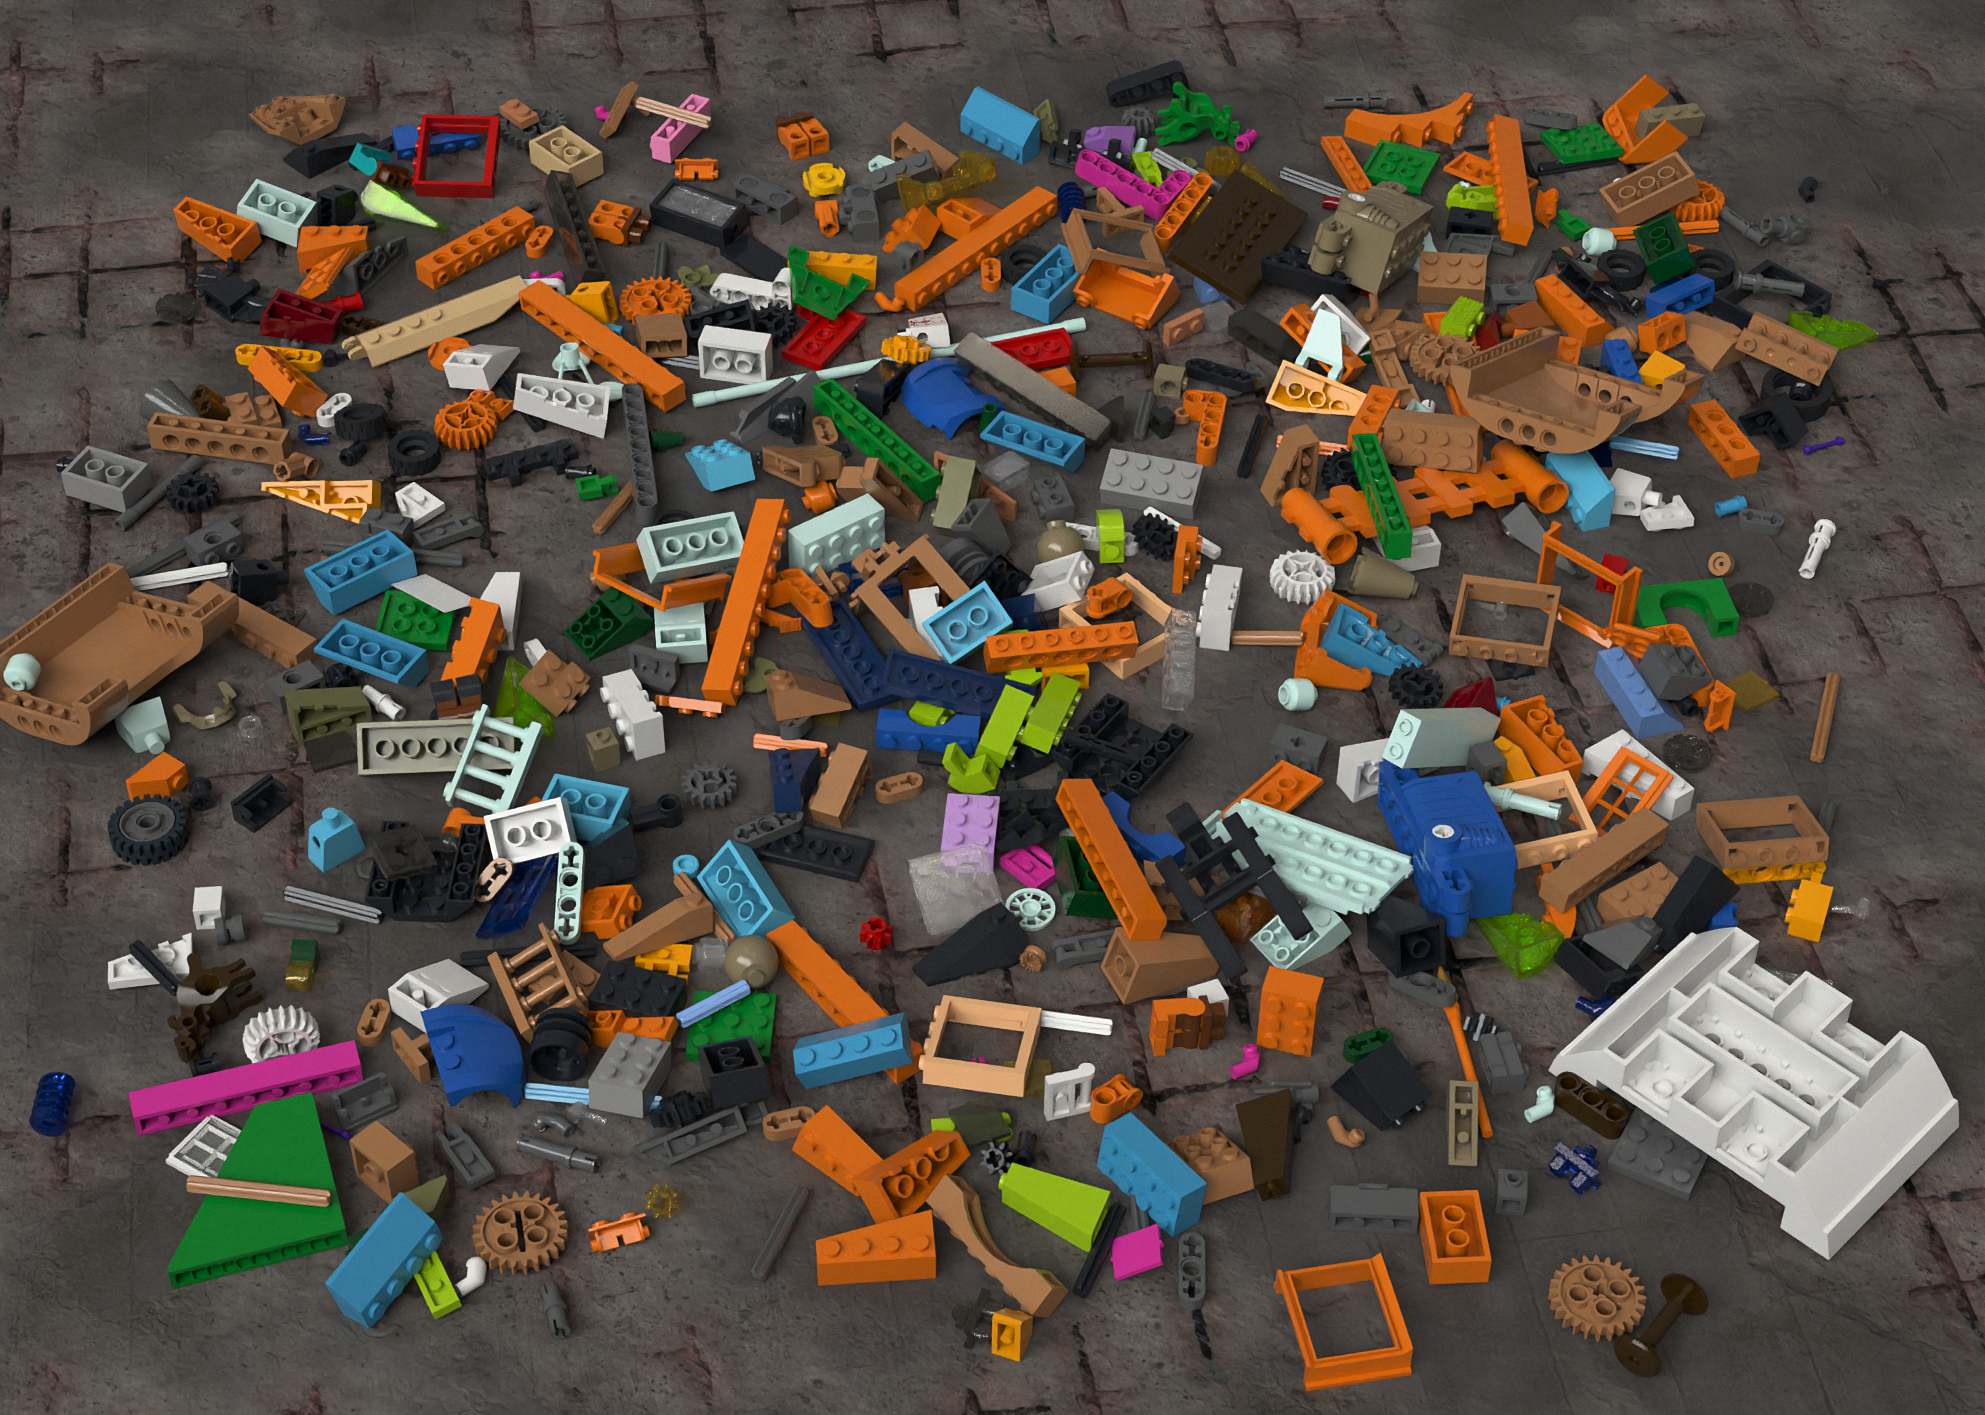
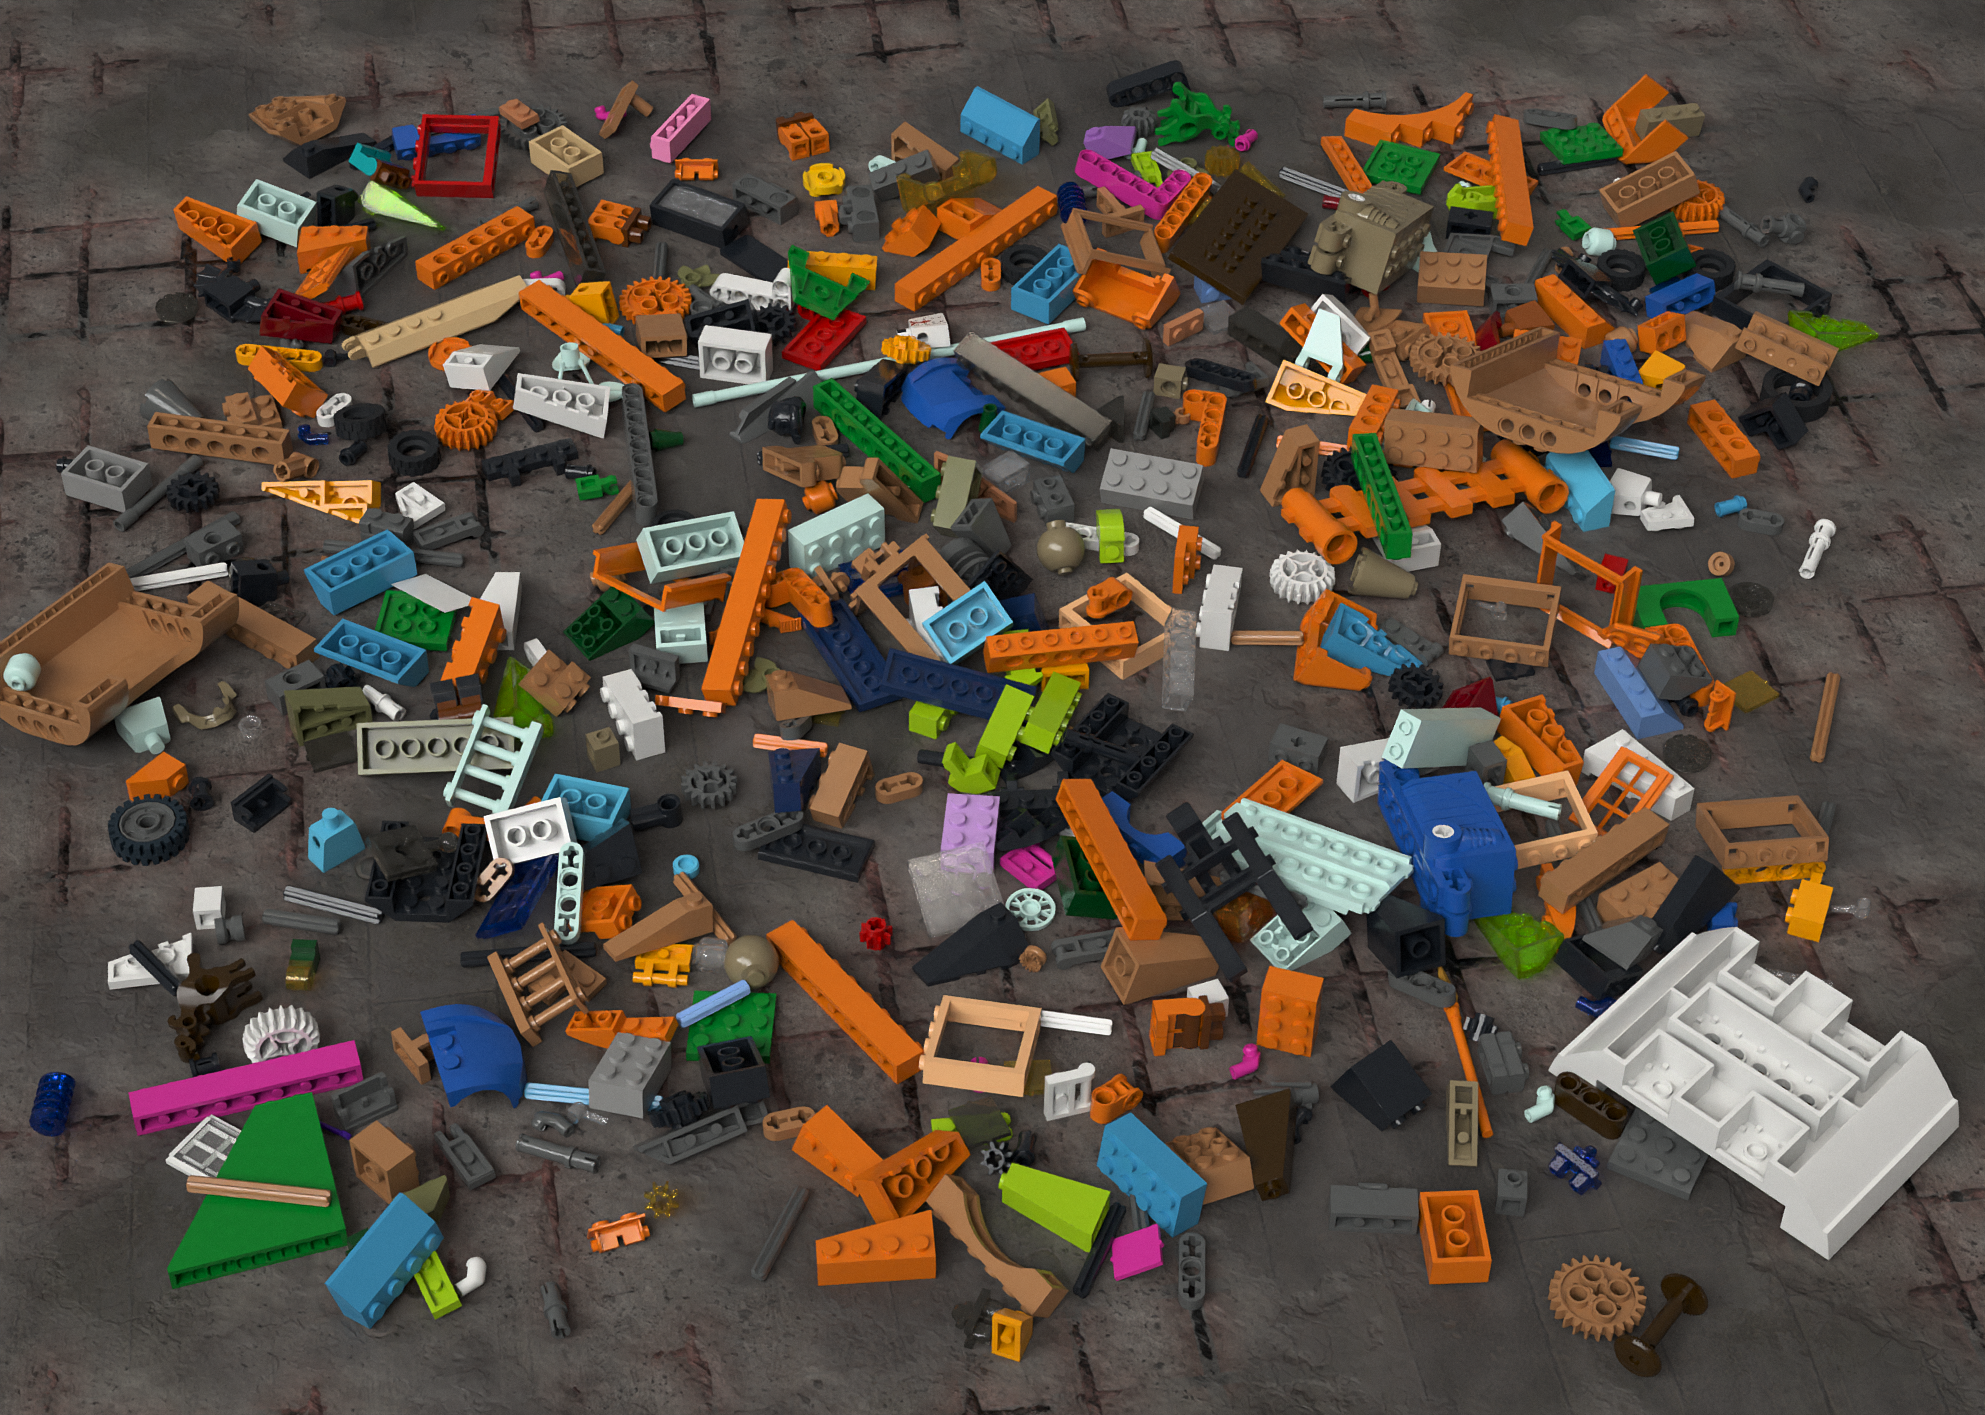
dark brown axle [191,385,229,421] -> none
medium nougat beam [357,999,392,1047] -> none
white slope [388,959,489,1033] -> none
medium nougat gear [472,1191,569,1276] -> none
black wheel [528,1007,593,1082] -> none
black brick [588,960,688,1019] -> none
axle [636,97,712,129] -> none
medium azure slope [685,439,755,492] -> none
medium azure slope [696,839,795,940] -> none
dark azure slope [793,1012,913,1089] -> none
orange arm [874,292,905,312] -> none
blue arch [876,708,981,755] -> none
dark grey connector [892,240,924,280] -> none
white window [1021,551,1095,612] -> none
black hinge [1048,128,1133,172] -> none
black gear [1131,513,1178,561] -> none
orange piece [1273,1252,1413,1392] -> none
light aqua head [1278,678,1318,711] -> none
medium nougat arm [1327,1116,1365,1148] -> none
dark green beam [1343,1028,1393,1064] -> none
lime brick [1440,295,1486,339] -> none
orange hinge [1534,188,1559,229] -> none
dark purple hinge [1803,436,1845,454] -> none

